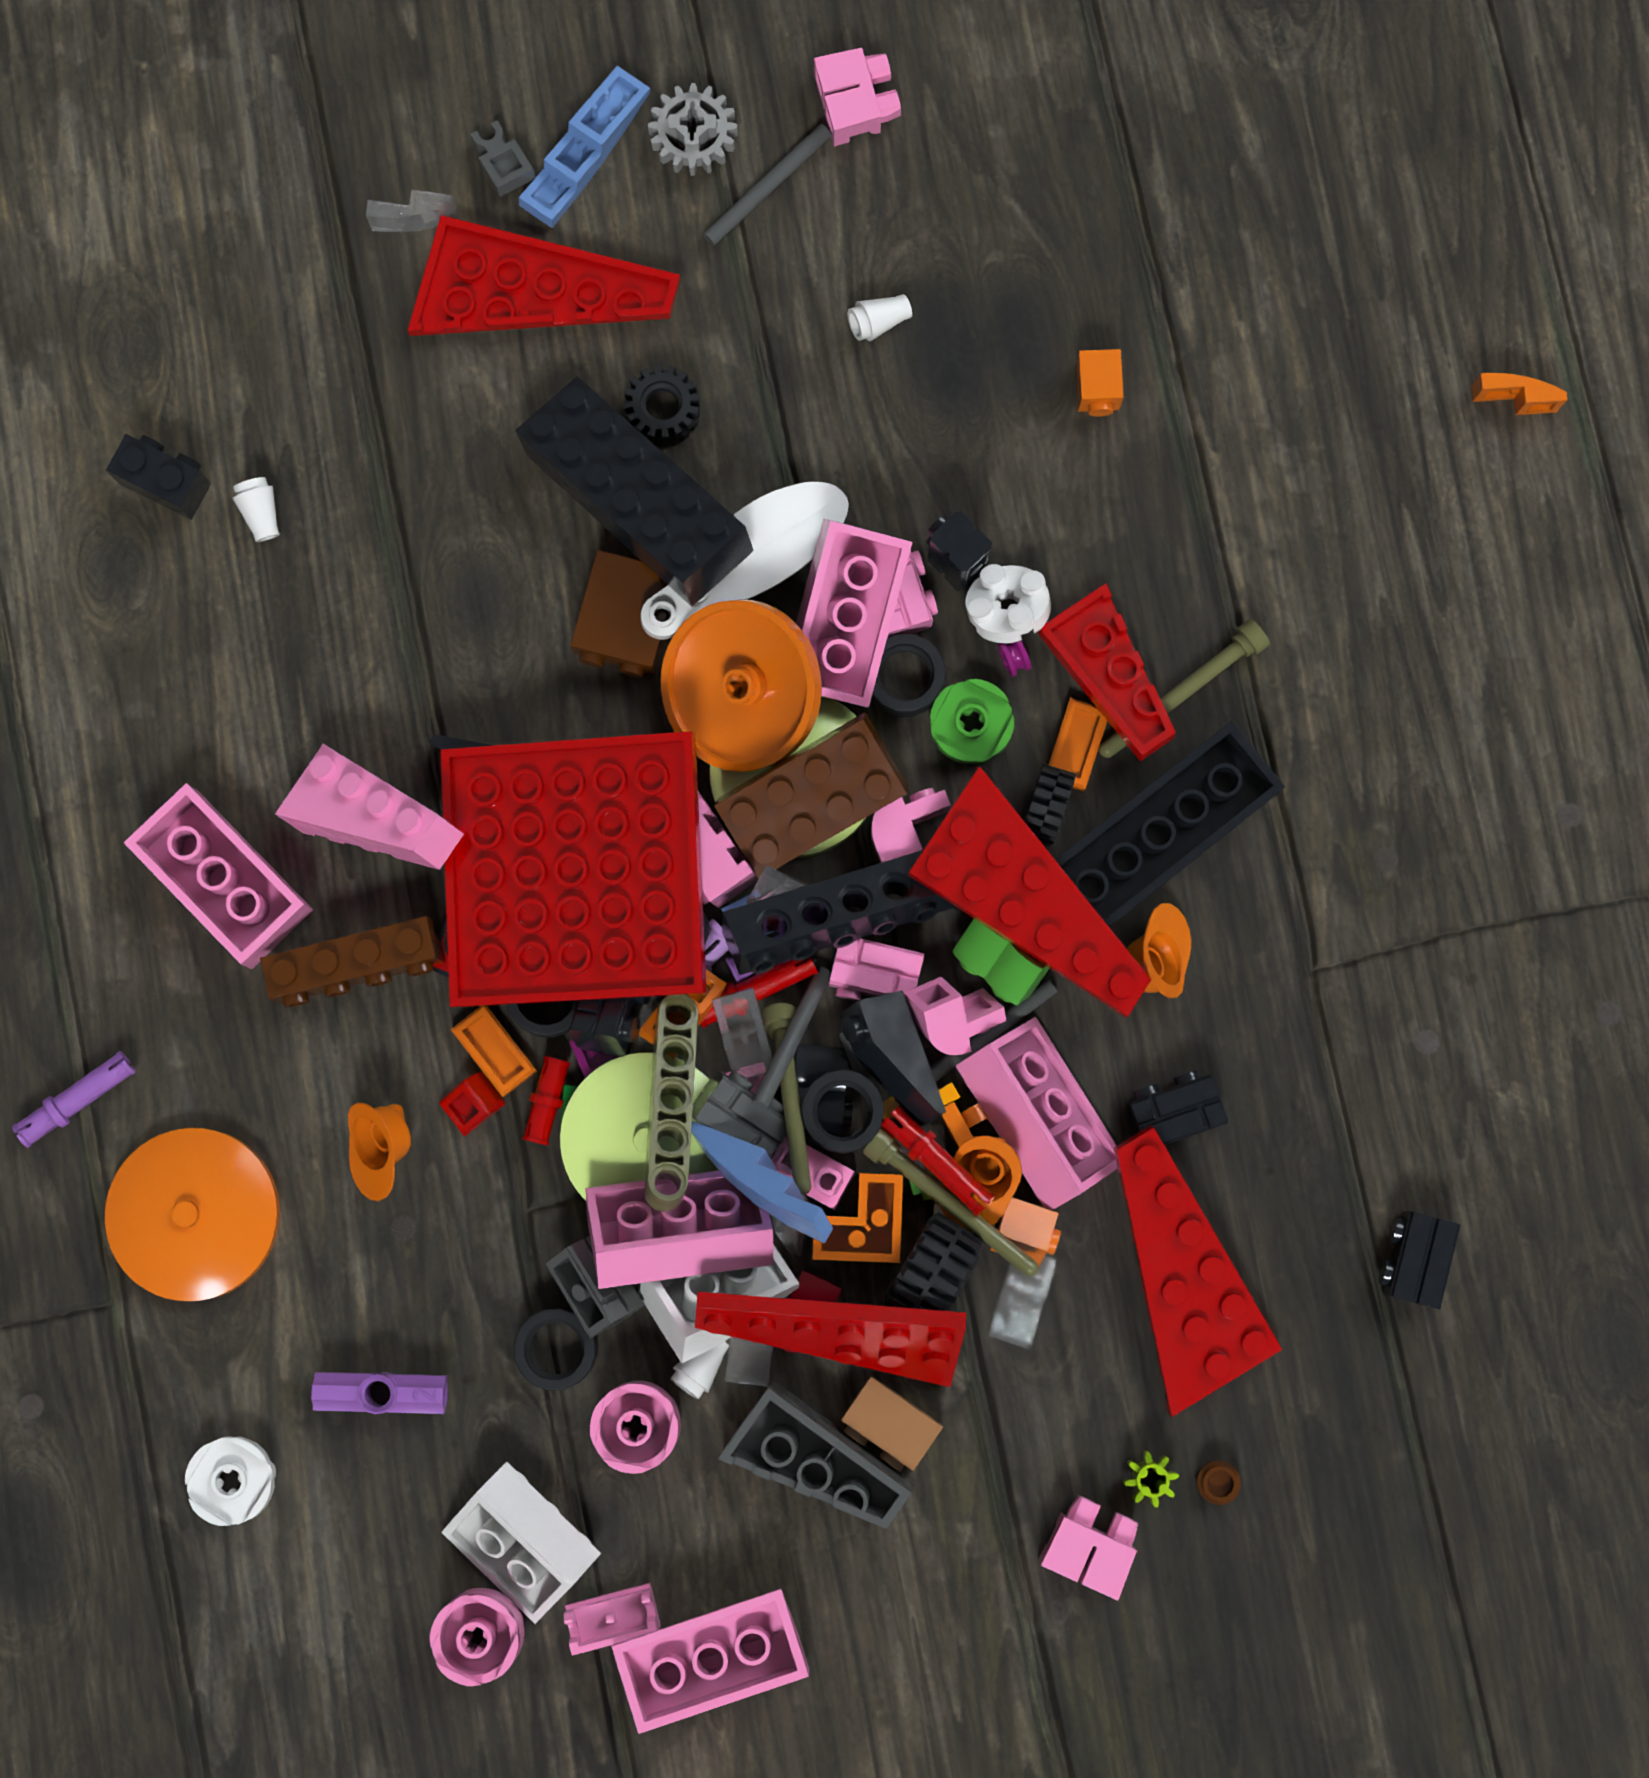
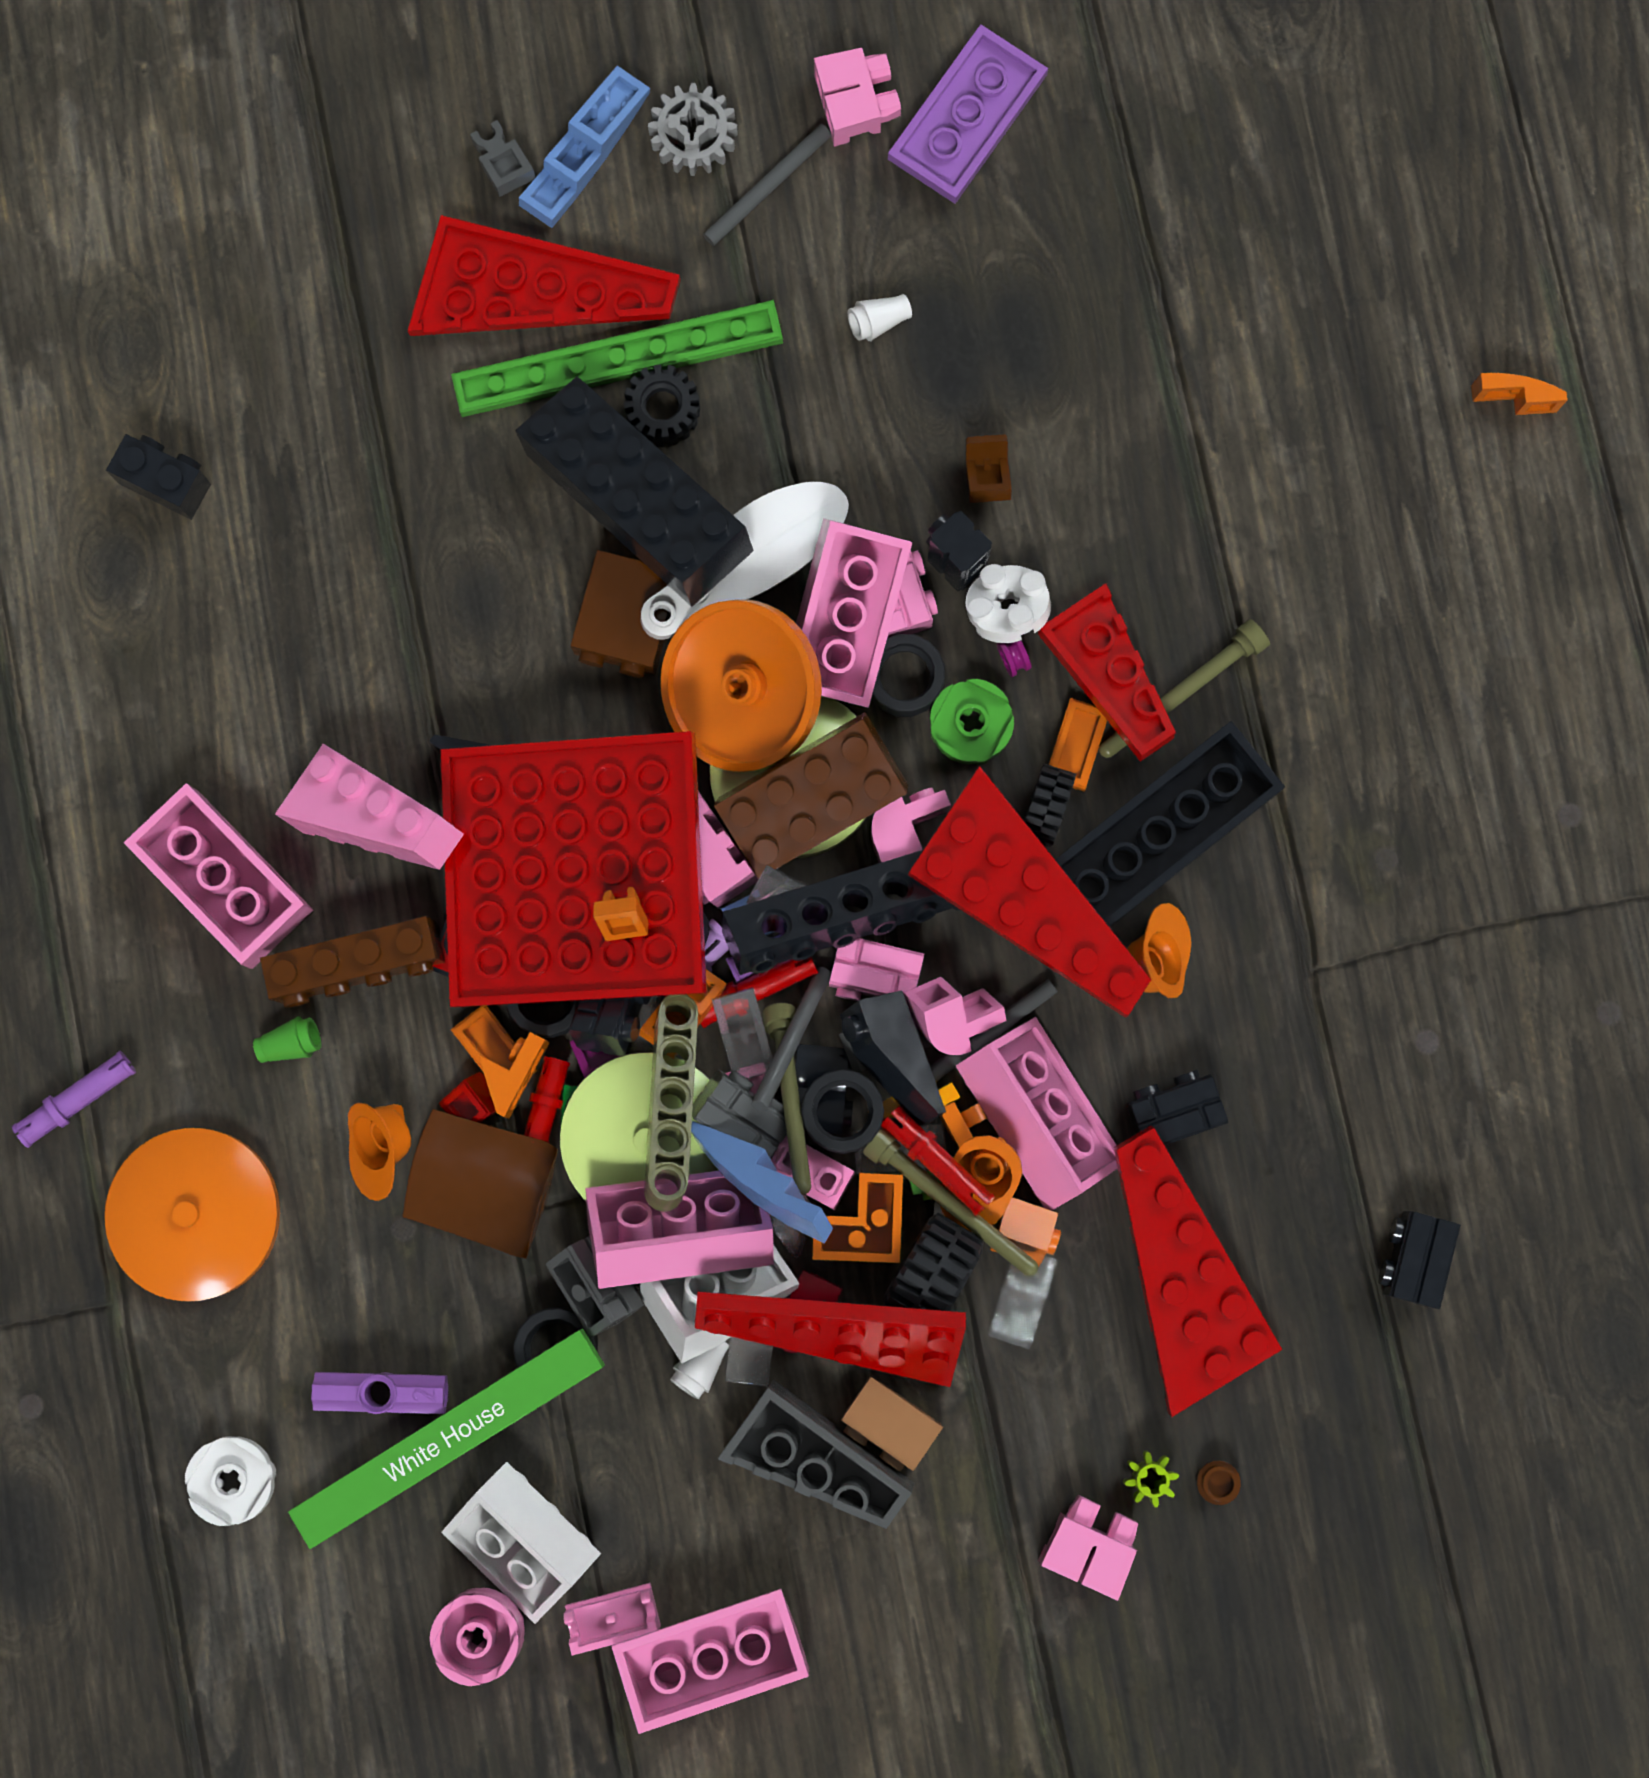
white cone [232,477,280,542] -> none
clear slope [365,190,458,232] -> none
bright pink brick [590,1381,681,1474] -> none
bright green brick [952,919,1049,1005] -> none
orange brick [1075,349,1124,417] -> none
none -> bright green cone [253,1016,321,1063]
none -> bright green tile [288,1328,605,1549]
none -> reddish brown piece [403,1109,558,1259]
none -> bright green tile [451,300,783,417]
none -> orange slope [479,1032,550,1118]
none -> orange tile [593,887,649,941]
none -> medium lavender plate [888,24,1048,204]
none -> reddish brown bracket [965,434,1012,503]

